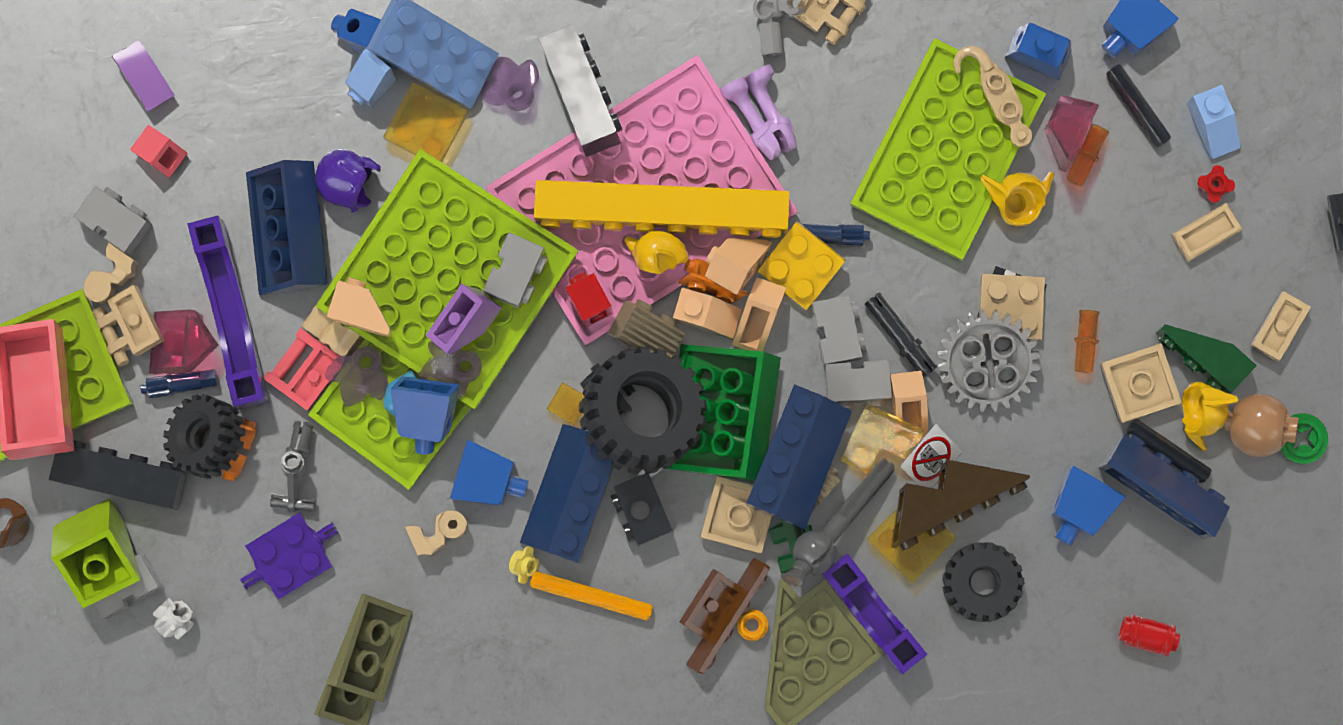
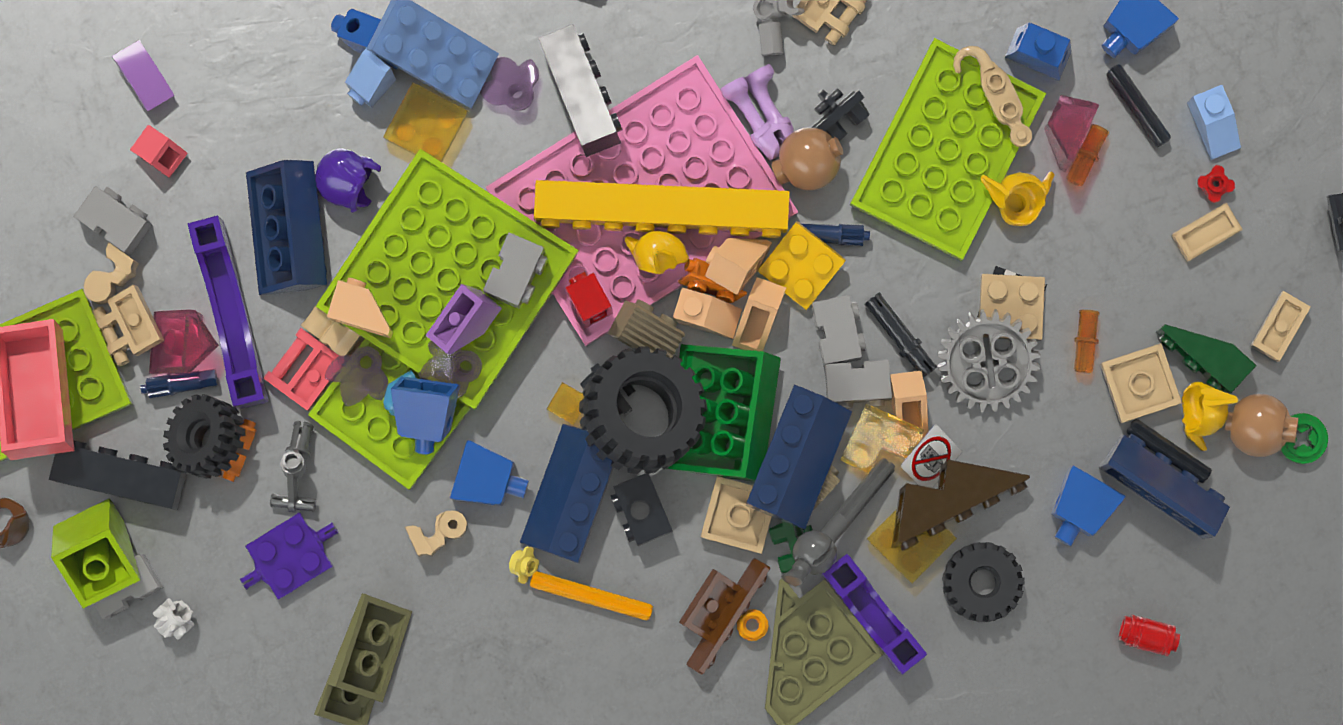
none -> medium nougat brick [772,127,843,190]
none -> black hips [812,88,870,141]

